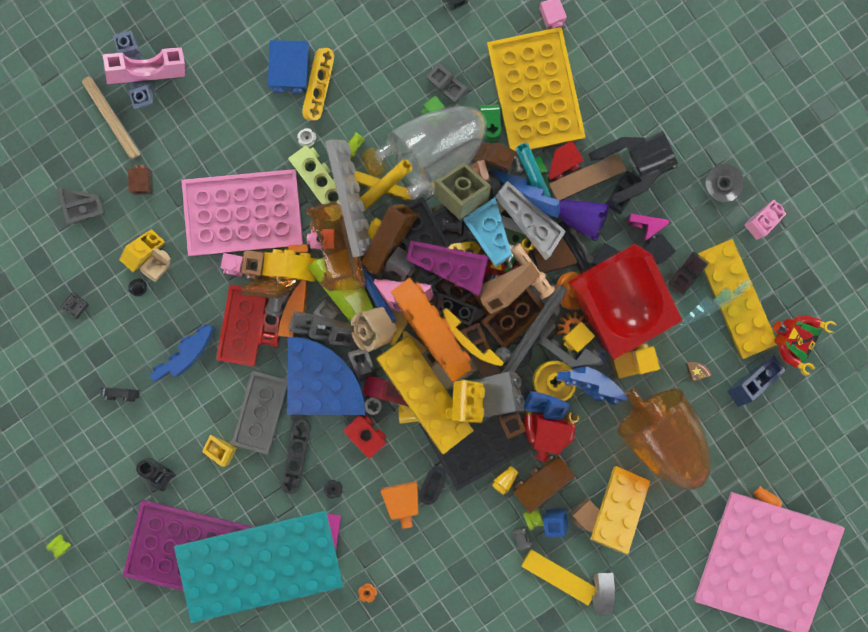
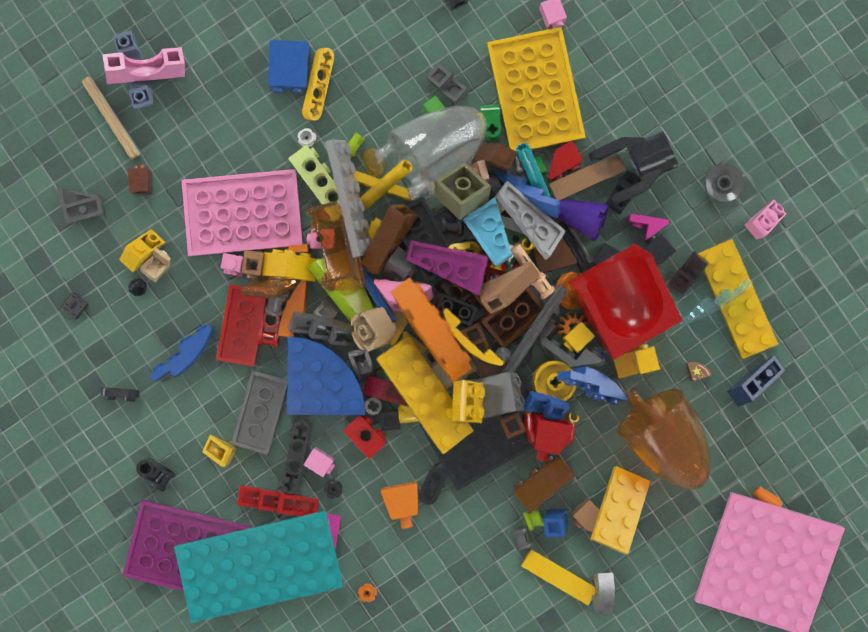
lime wheel [46,534,71,559] -> none
yellow cone [492,466,519,495] -> none
torso [773,315,836,376] -> none
none -> red slope [236,485,319,516]
none -> bright pink brick [304,447,335,477]
none -> black tile [380,410,400,431]

